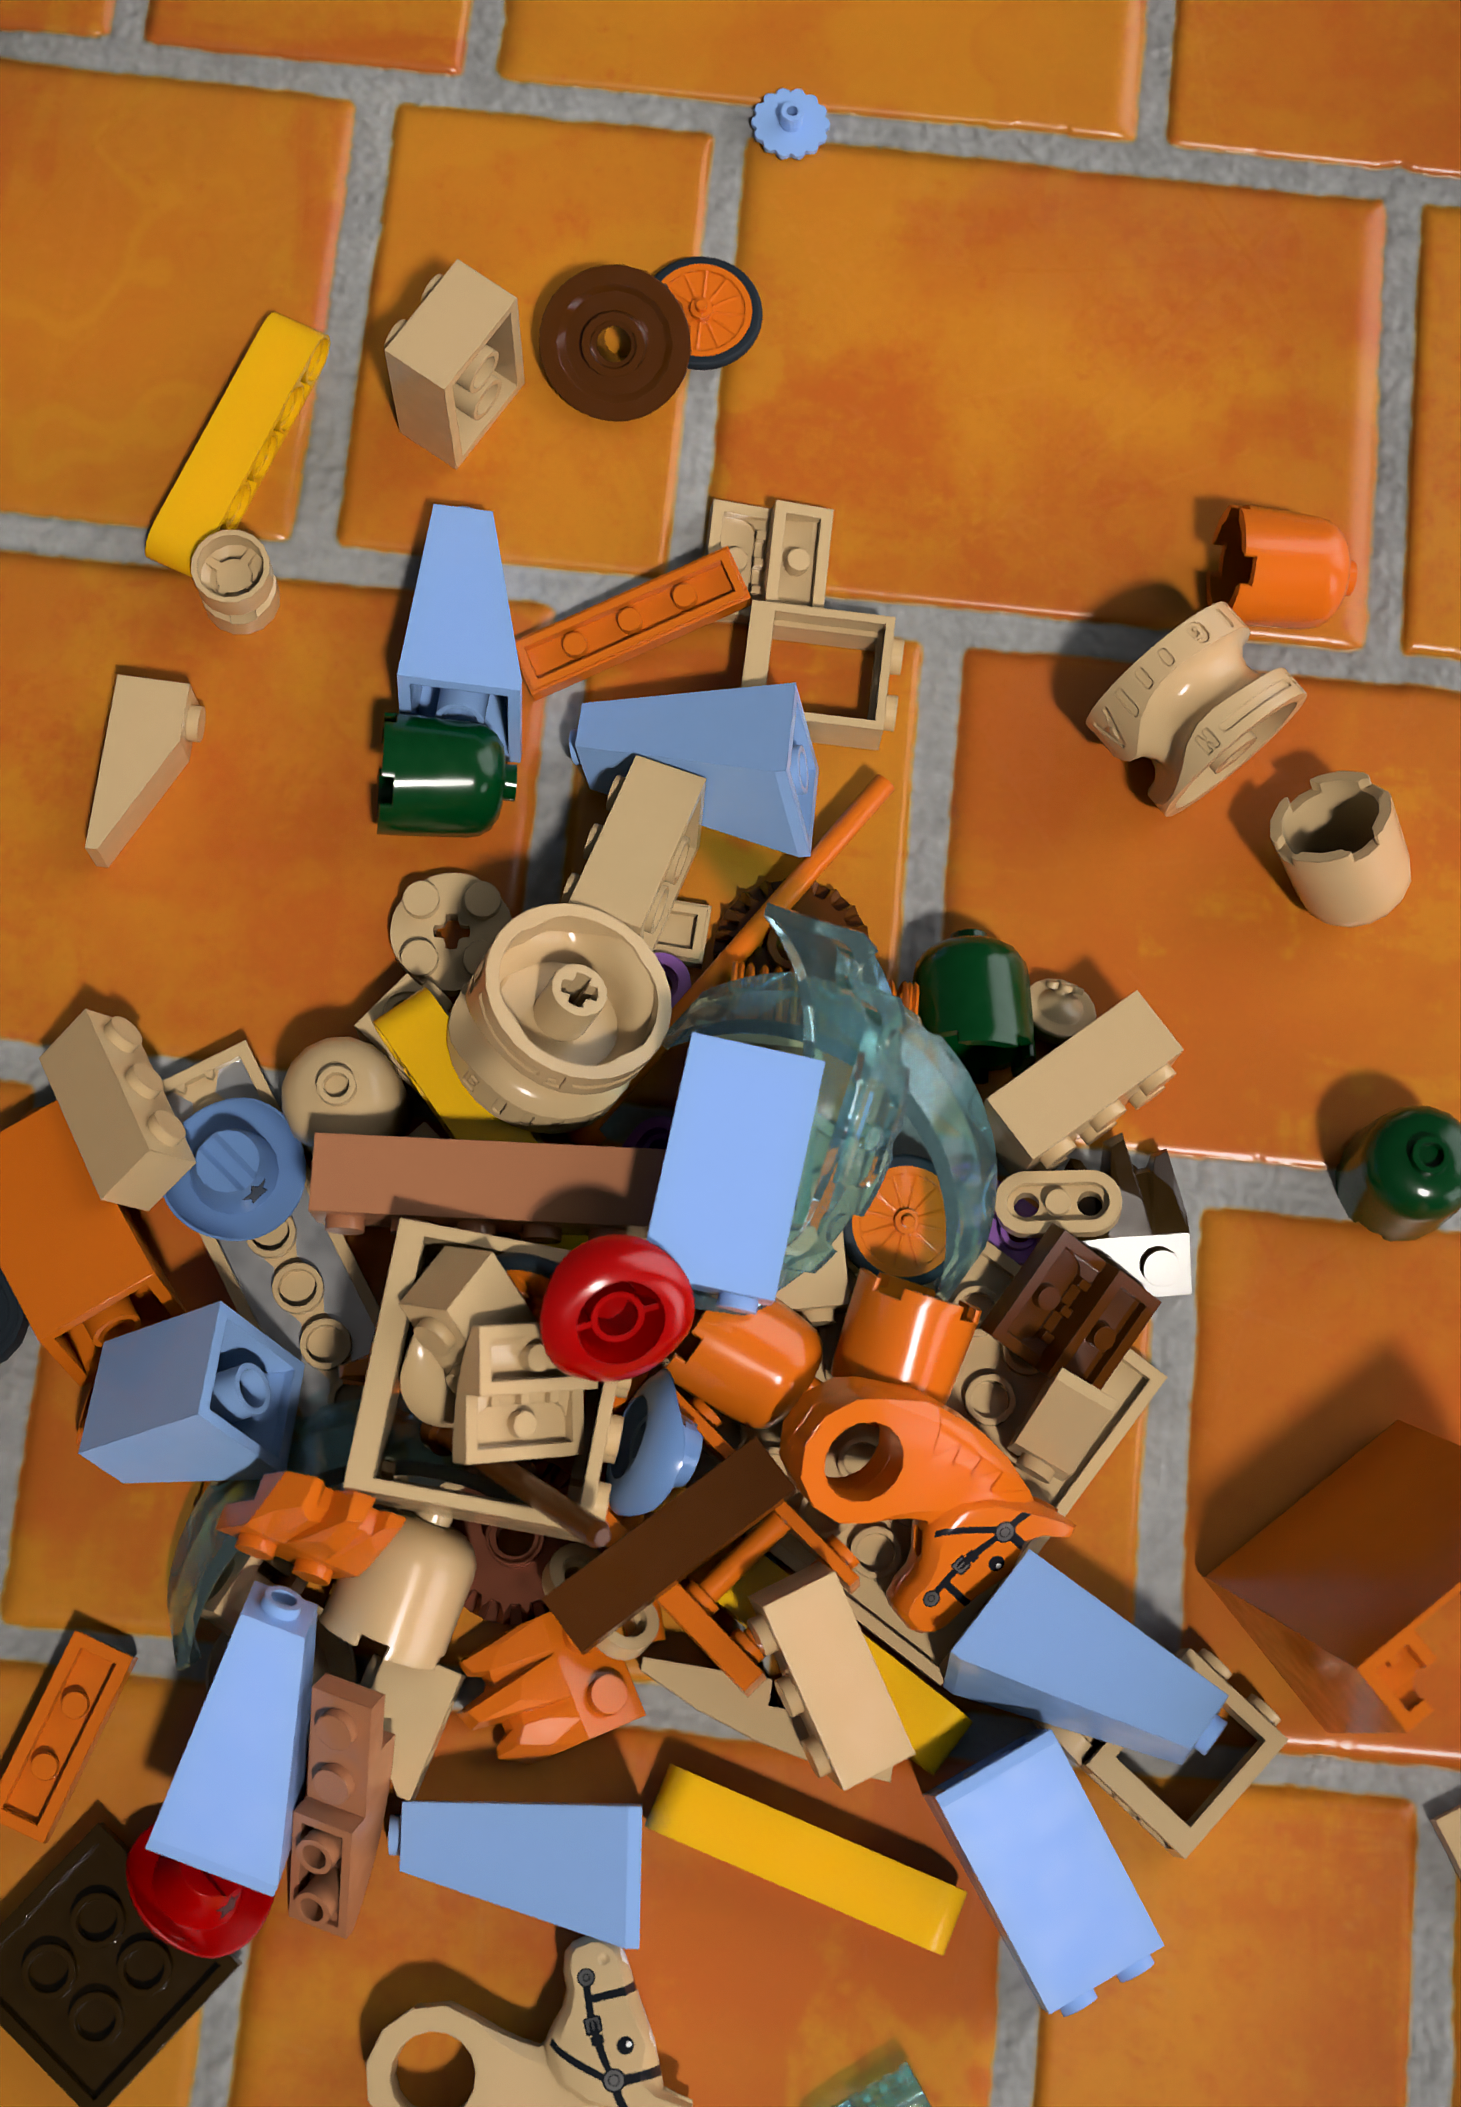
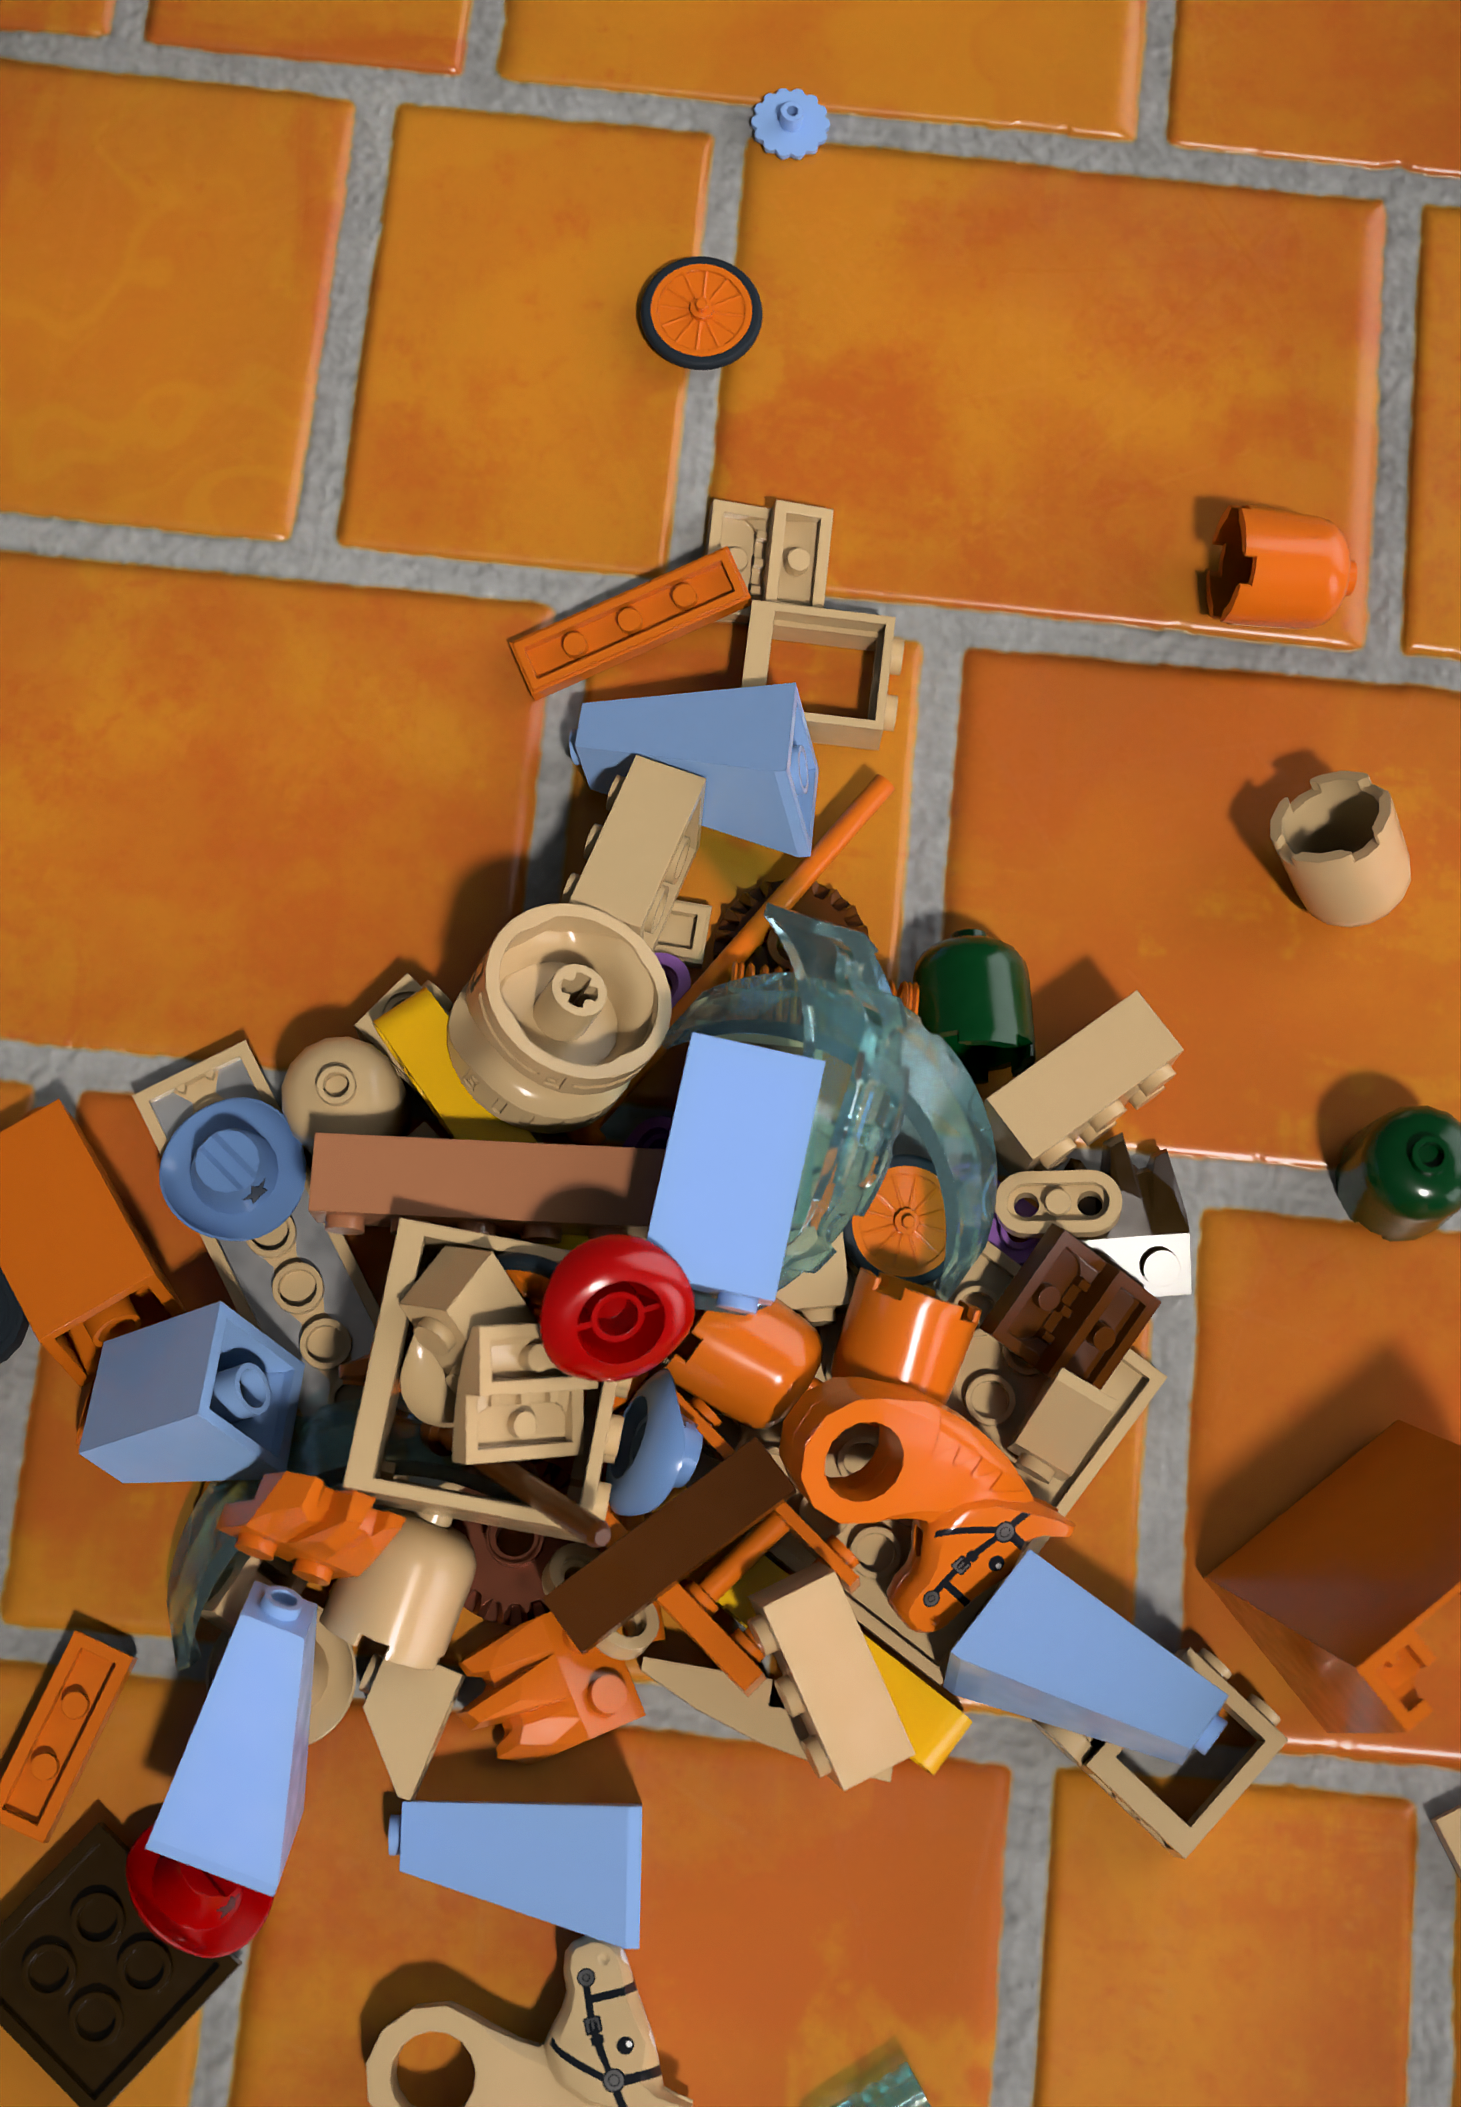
tan brick [39,1009,197,1211] -> none
tan slope [85,674,206,868] -> none
yellow beam [145,312,330,578] -> none
tan wheel [191,530,280,634] -> none
nougat slope [289,1673,395,1939] -> none
dark green cylinder [377,712,517,838] -> none
tan brick [384,259,525,470] -> none
tan plate [390,873,512,997] -> none
light blue slope [397,504,522,763] -> none
reddish brown gear [539,264,692,422] -> none
yellow beam [645,1764,968,1956] -> none
light blue slope [922,1729,1165,2017] -> none
tan hat [1030,978,1097,1045] -> none
tan piece [1086,601,1307,817] -> none

